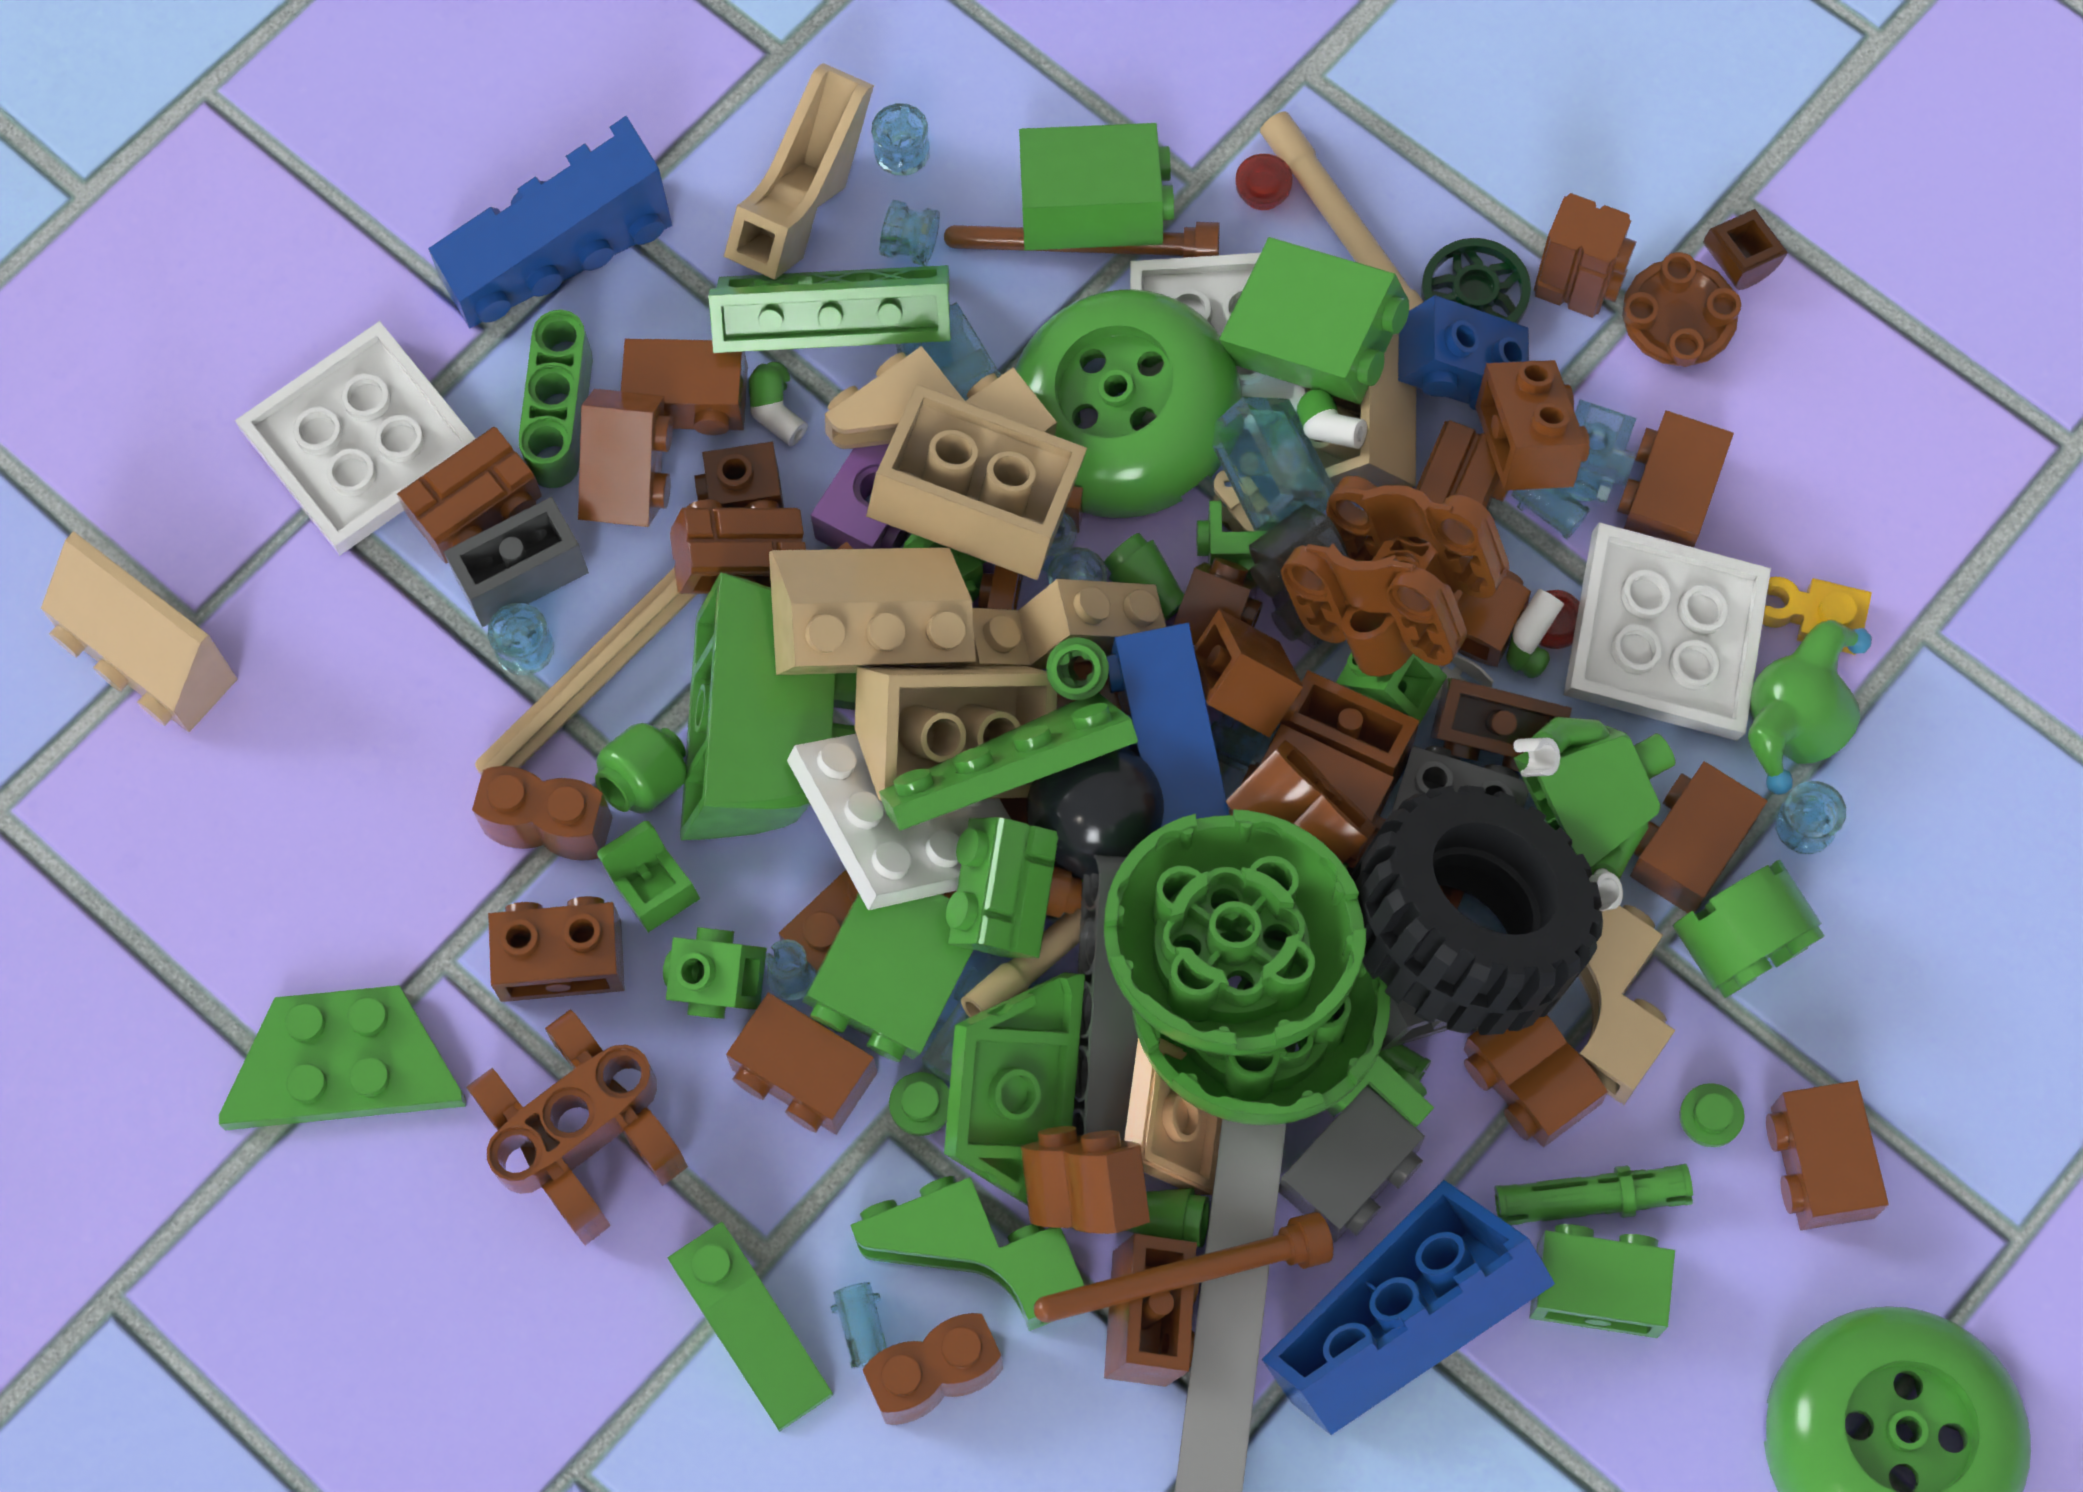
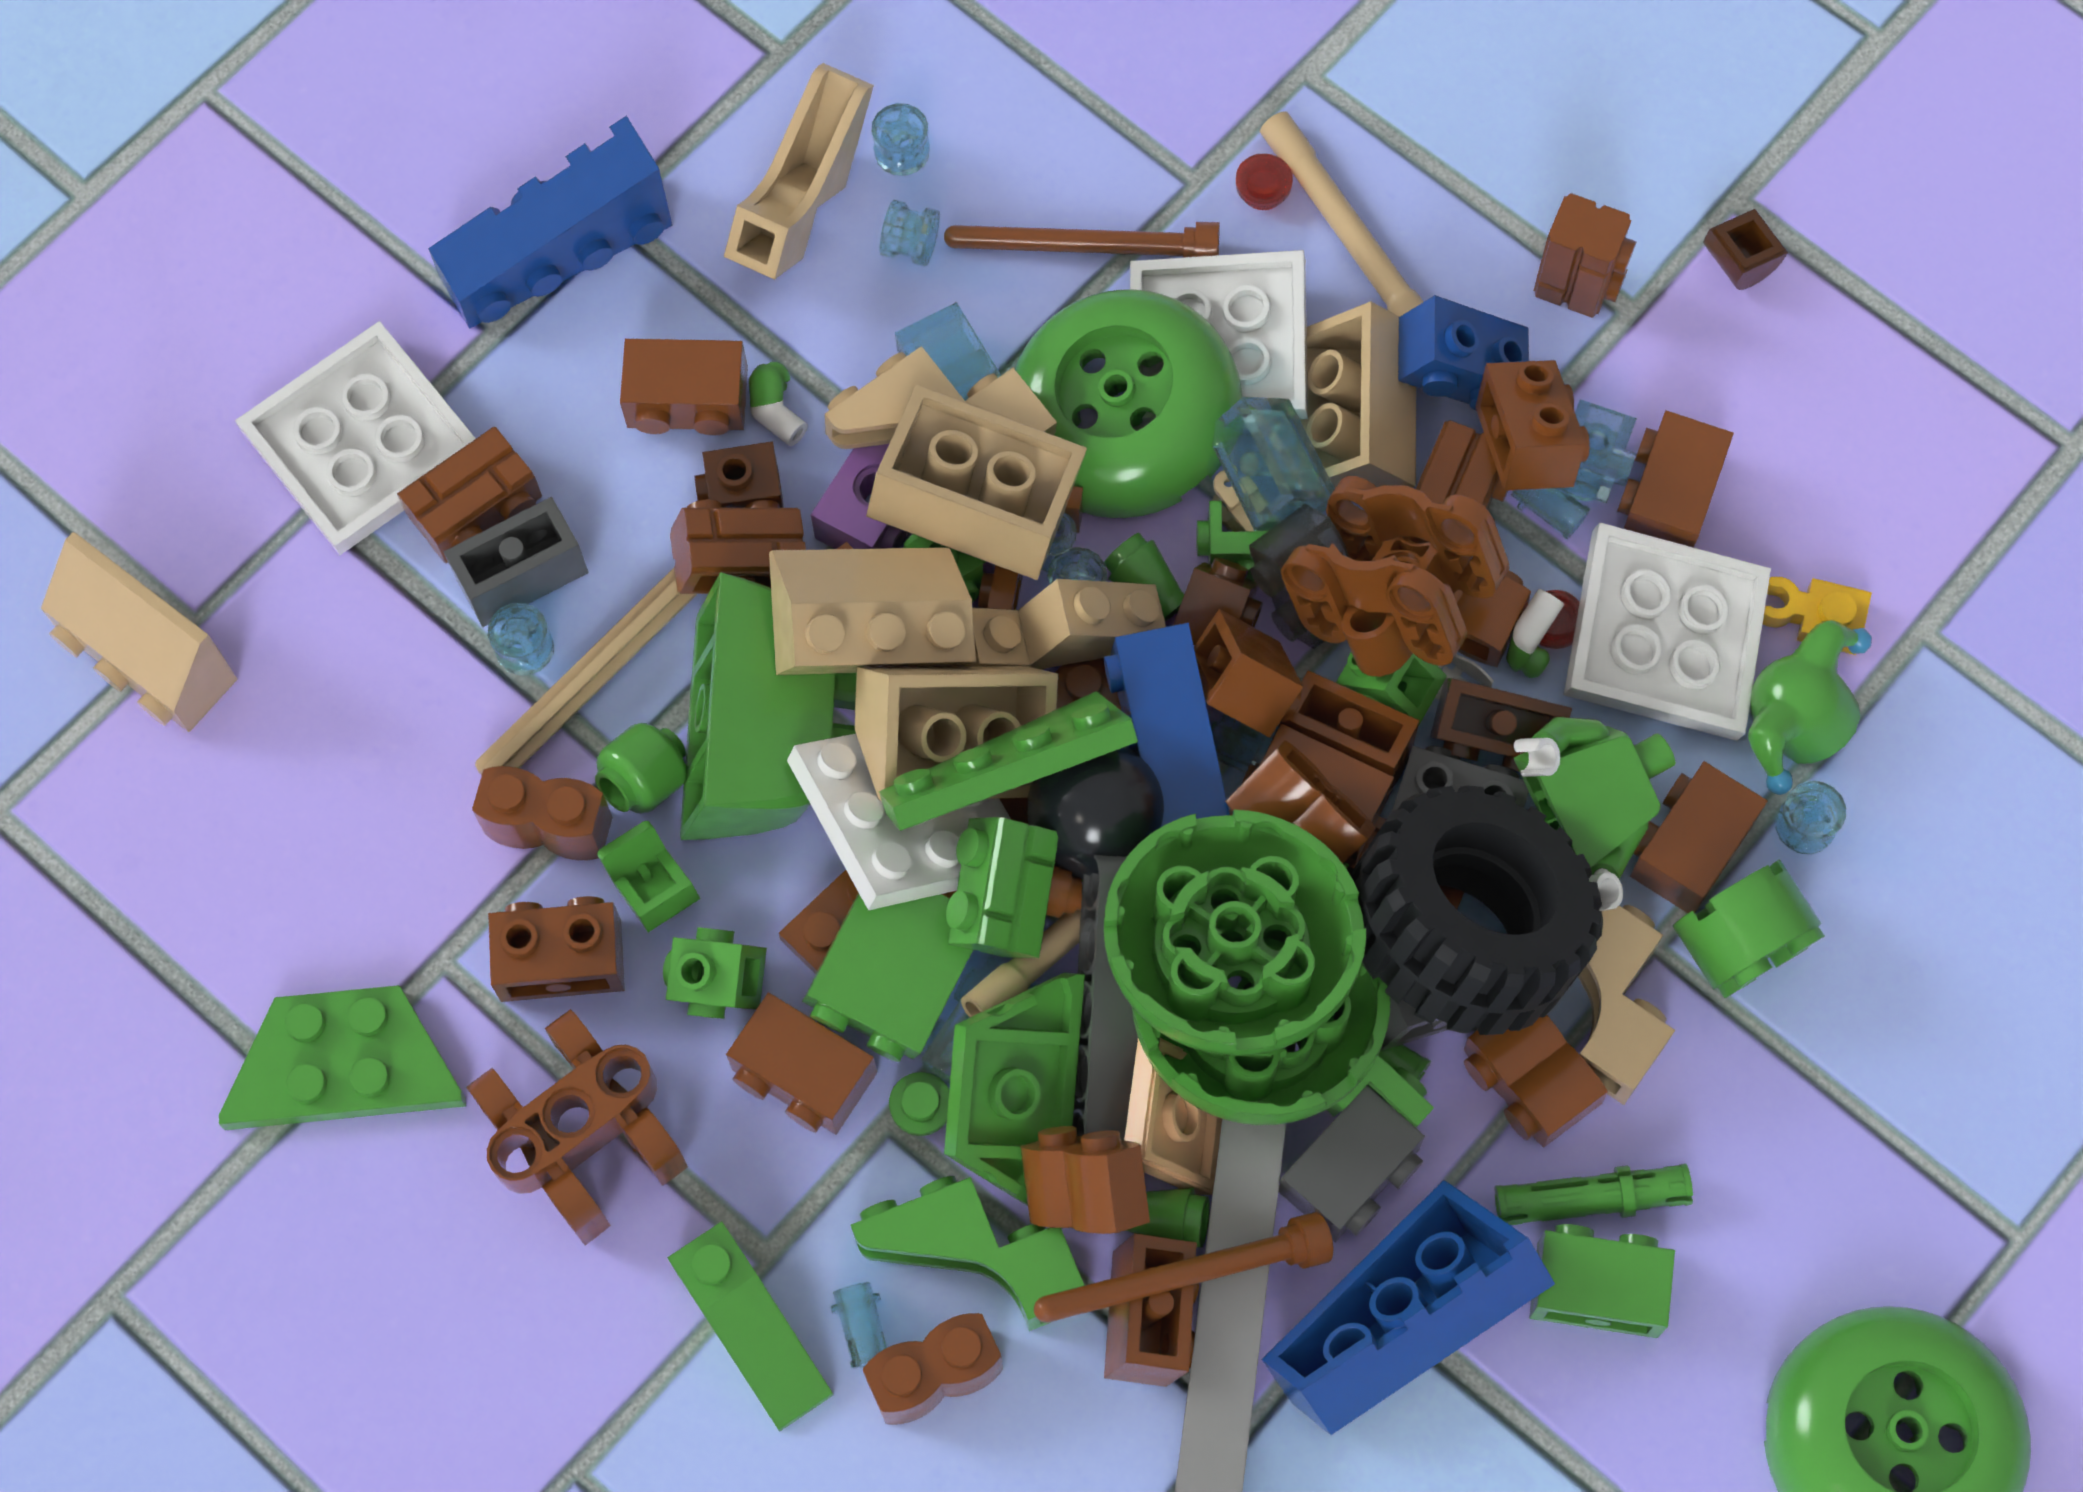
bright green beam [518,309,593,488] -> none
brick [578,389,673,527] -> none
bright green fence [708,265,951,353] -> none
clear light blue pin [766,939,816,1000] -> none
bright green brick [1019,123,1174,250] -> none
bright green cone [1046,637,1109,700] -> none
bright green brick [1219,237,1409,404] -> none
white arm [1297,389,1367,449] -> none
dark green wheel [1421,238,1531,324] -> none
dark orange dish [1622,252,1741,367] -> none
bright green plate [1679,1083,1745,1147] -> none
dark orange brick [1766,1080,1889,1231] -> none

